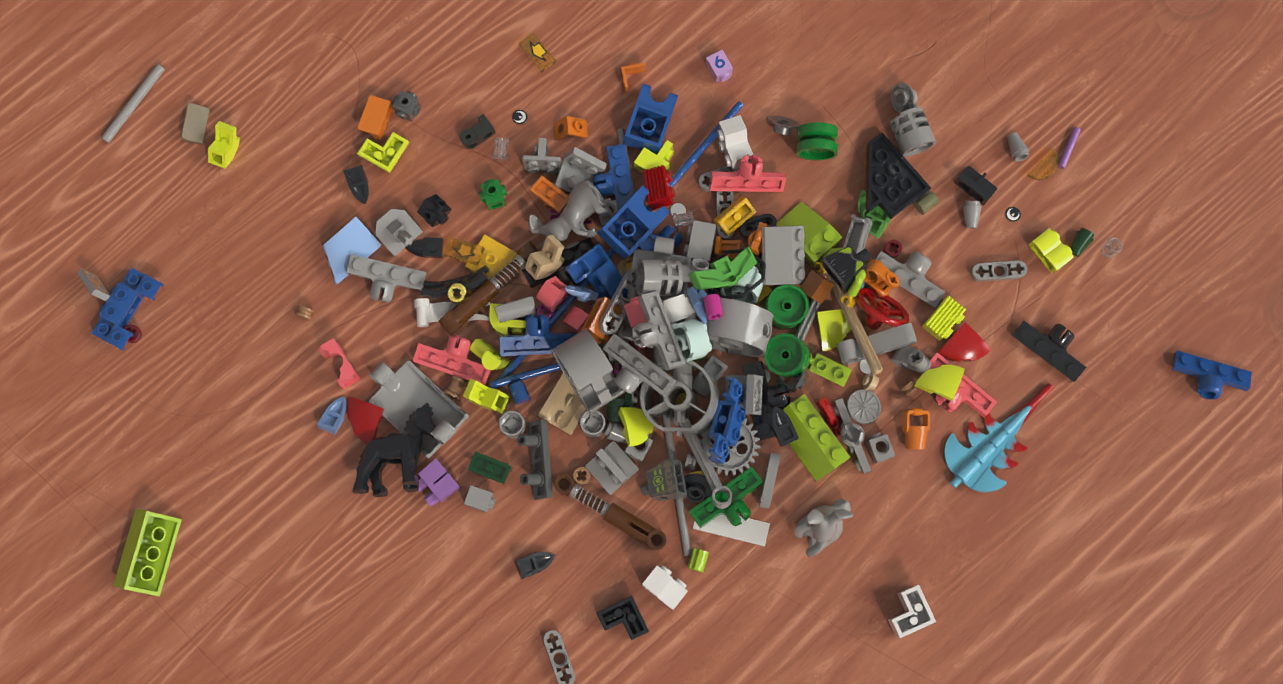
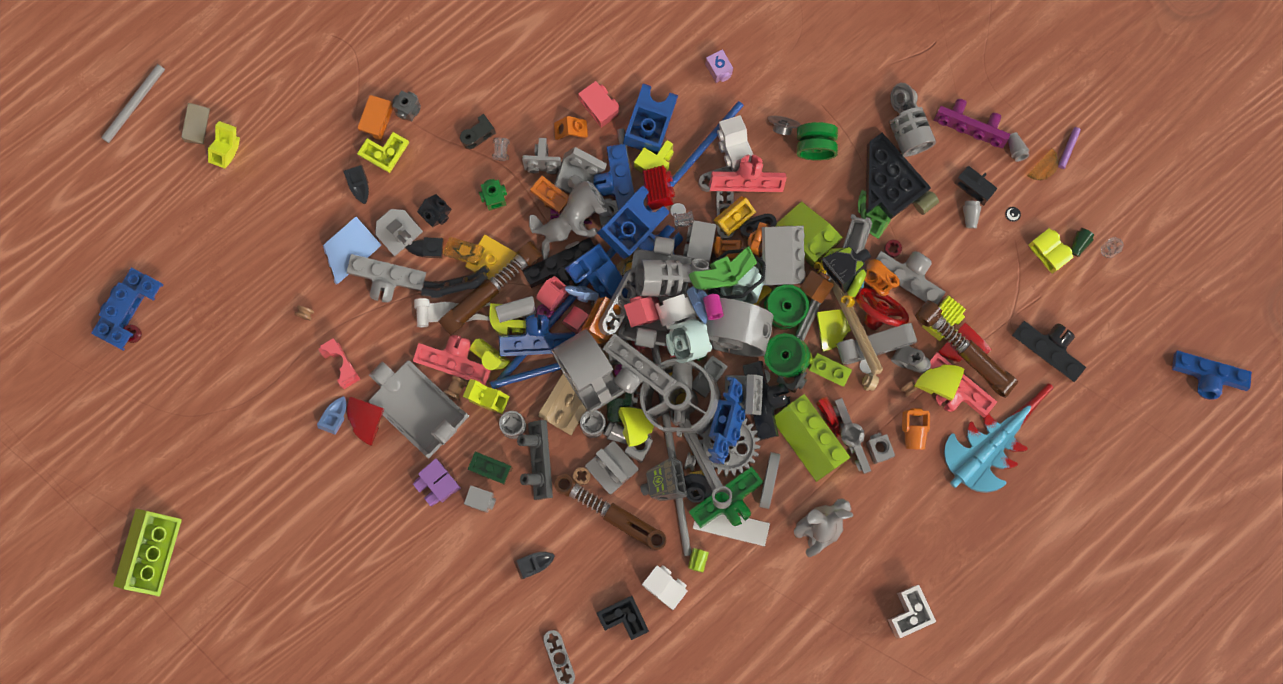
light grey tile [78,268,110,301] -> none
black animal [352,403,436,498] -> none
light yellow bush [448,283,466,302] -> none
blue brick [509,381,531,405] -> none
black sticker [512,110,527,124] -> none
clear yellow tile [519,32,556,73] -> none
tan brick [525,235,565,280] -> none
orange bracket [621,62,646,93] -> none
light grey plate [632,291,686,370] -> none
black plate [772,406,799,447] -> none
light grey wheel [847,389,881,424] -> none
light grey beam [971,260,1027,282] -> none
none -> coral brick [578,81,619,128]
none -> reddish brown piece [915,300,1018,398]
none -> magenta plate [933,99,1010,149]

